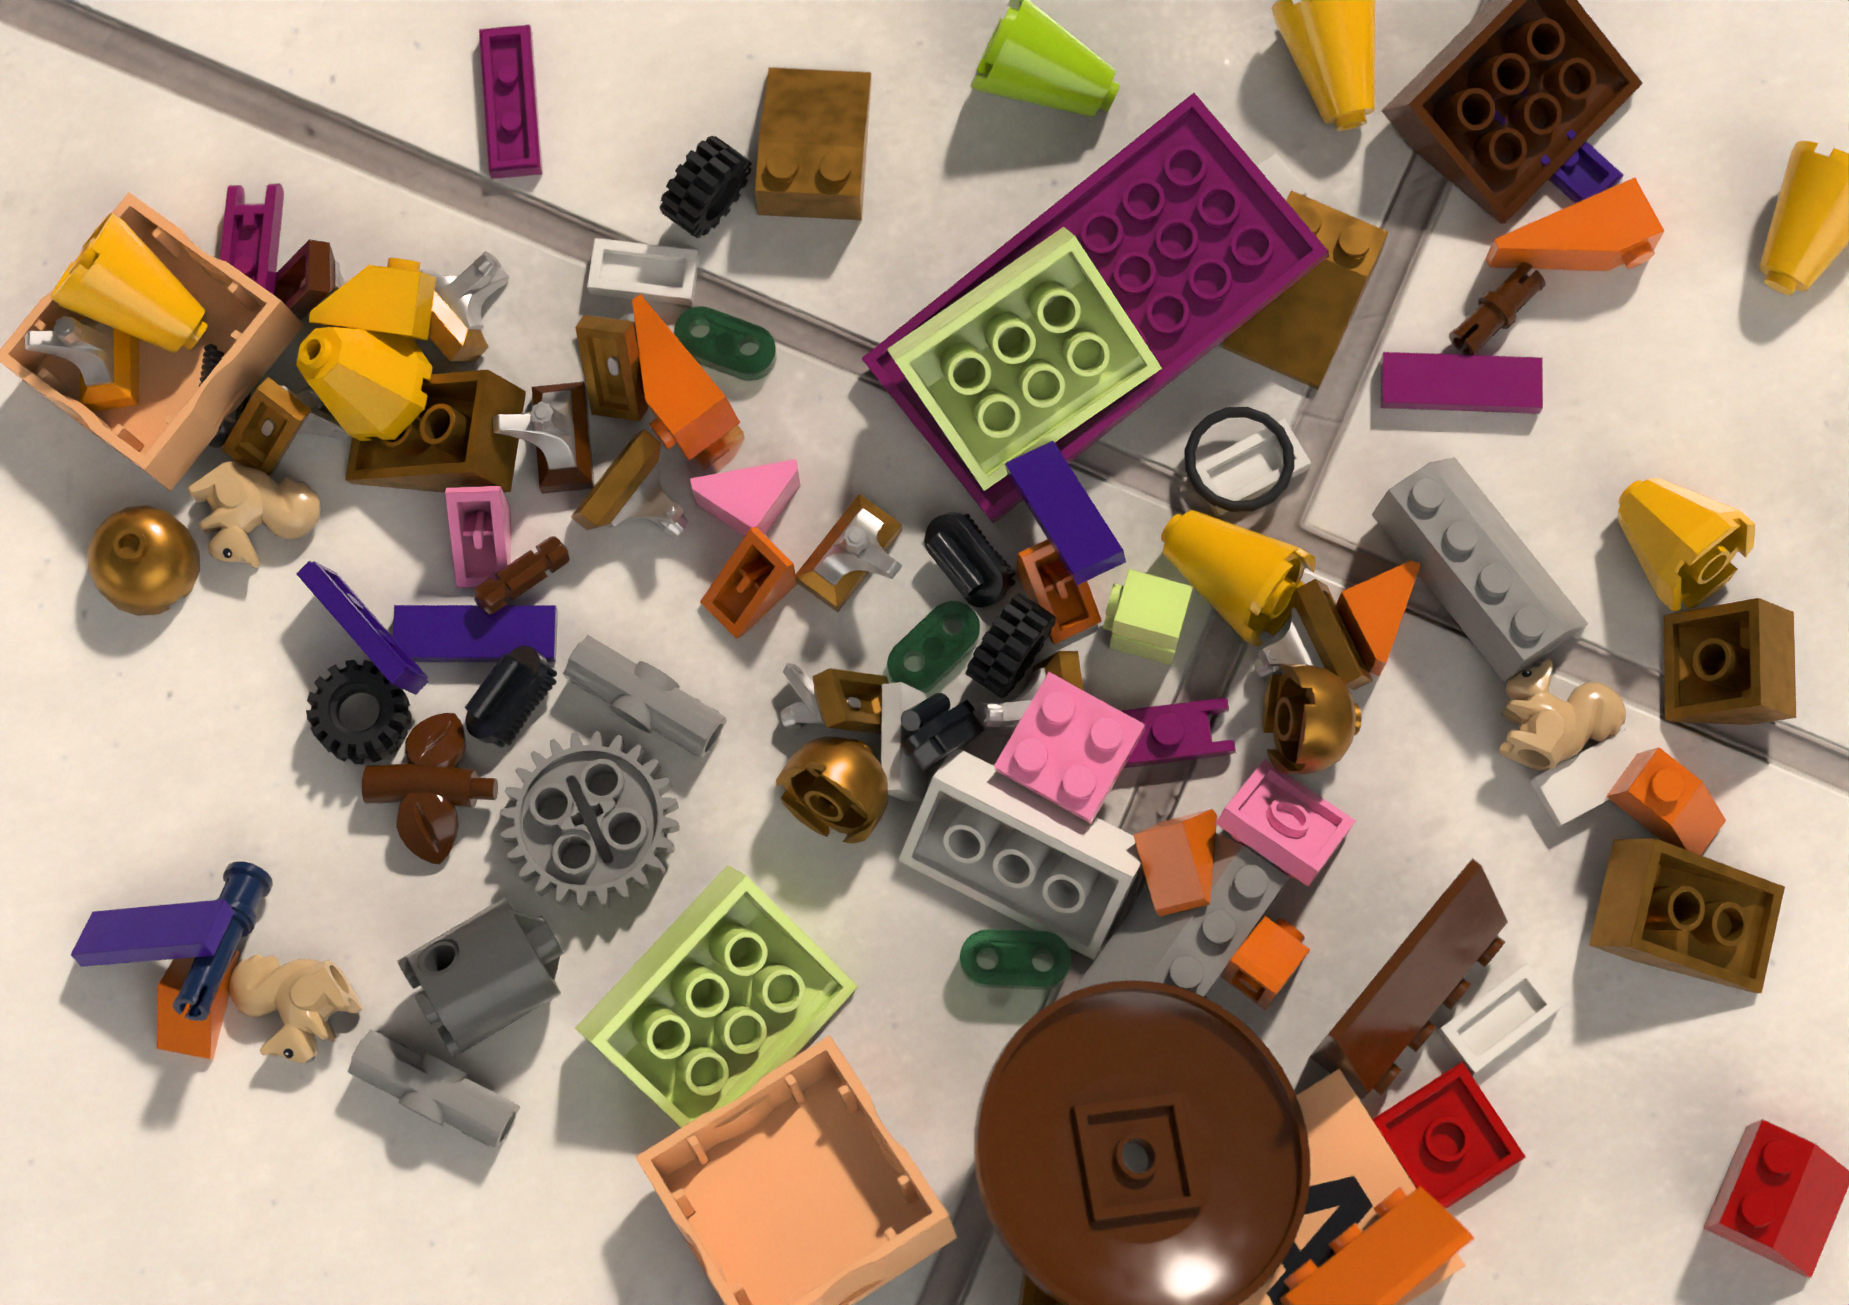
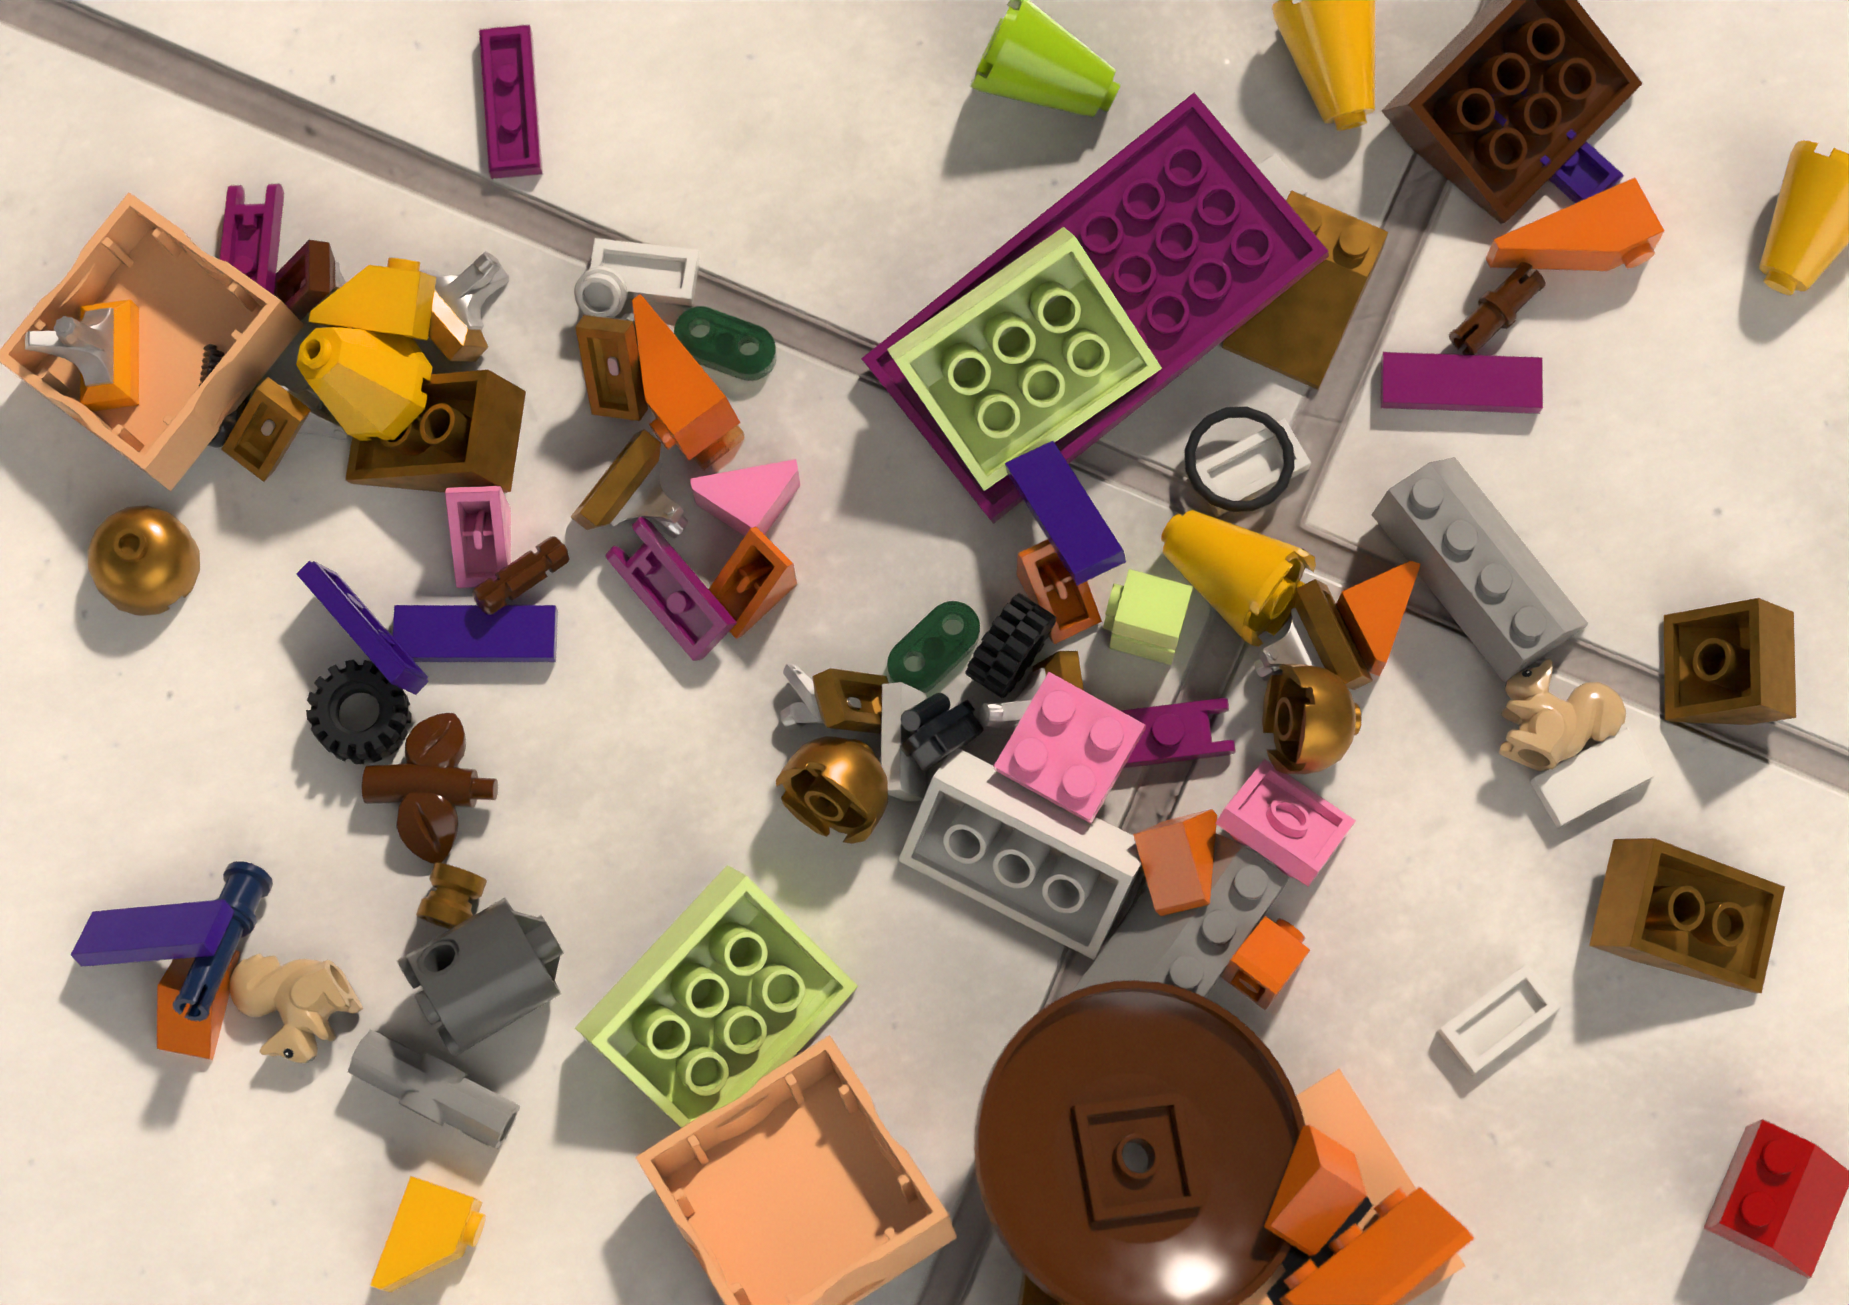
yellow cone [50,213,208,353] -> none
tan animal [187,461,321,568] -> none
black piece [464,646,557,748] -> none
piece [492,382,595,494] -> none
light grey gear [500,731,680,910] -> none
light grey piece [563,635,727,759] -> none
black tyre [660,136,752,238] -> none
pearl gold slope [755,67,872,220] -> none
piece [796,494,902,612] -> none
black piece [925,512,1016,608] -> none
clear green plate [960,929,1071,990] -> none
reddish brown slope [1309,858,1508,1100] -> none
red tile [1372,1061,1526,1209] -> none
orange slope [1606,747,1726,855] -> none
yellow cone [1618,478,1755,611] -> none
none -> yellow slope [370,1176,486,1293]
none -> pearl gold wheel [416,862,487,930]
none -> white plate [574,267,628,318]
none -> magenta hinge [605,517,737,661]
none -> orange slope [1264,1124,1367,1256]

